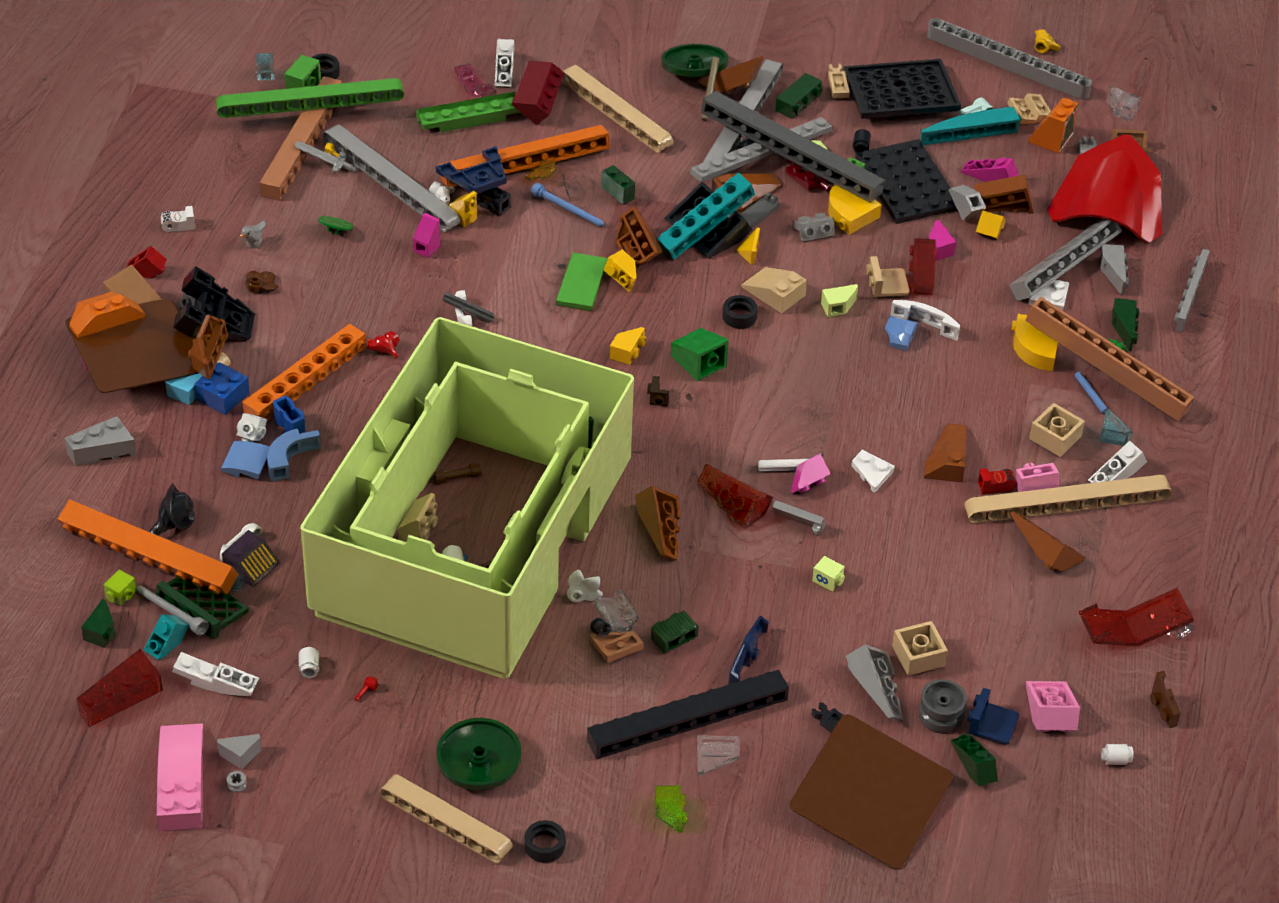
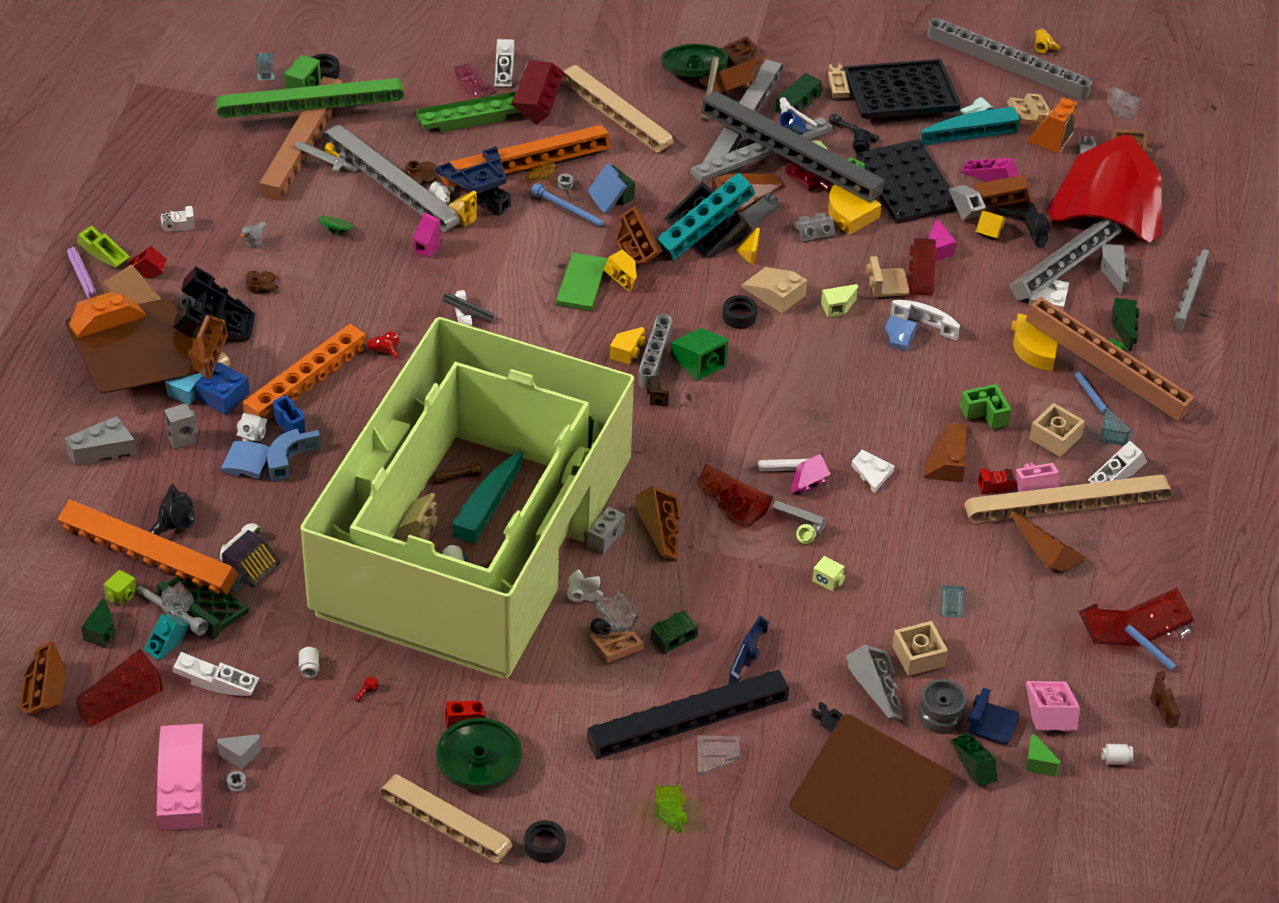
none -> dark orange wedge [19,641,66,716]
none -> lavender axle [67,247,97,298]
none -> lime slope [77,225,130,268]
none -> clear brick [161,581,194,617]
none -> light grey brick [165,403,198,449]
none -> reddish brown plate [405,160,437,184]
none -> red leg [444,701,485,729]
none -> teal slope [452,451,523,544]
none -> light grey bush [558,174,573,190]
none -> light grey brick [587,506,625,555]
none -> medium blue slope [588,163,627,213]
none -> light grey beam [638,314,672,389]
none -> reddish brown wing [721,36,757,66]
none -> blue arm [779,111,806,135]
none -> white plant [780,98,818,127]
none -> yellowish green plate [796,524,816,544]
none -> pearl dark grey piece [829,113,879,142]
none -> clear light blue slope [940,584,963,617]
none -> bright green brick [960,384,1012,429]
none -> black hat [997,203,1050,248]
none -> bright green slope [1025,734,1061,777]
none -> medium blue bar [1125,625,1176,671]

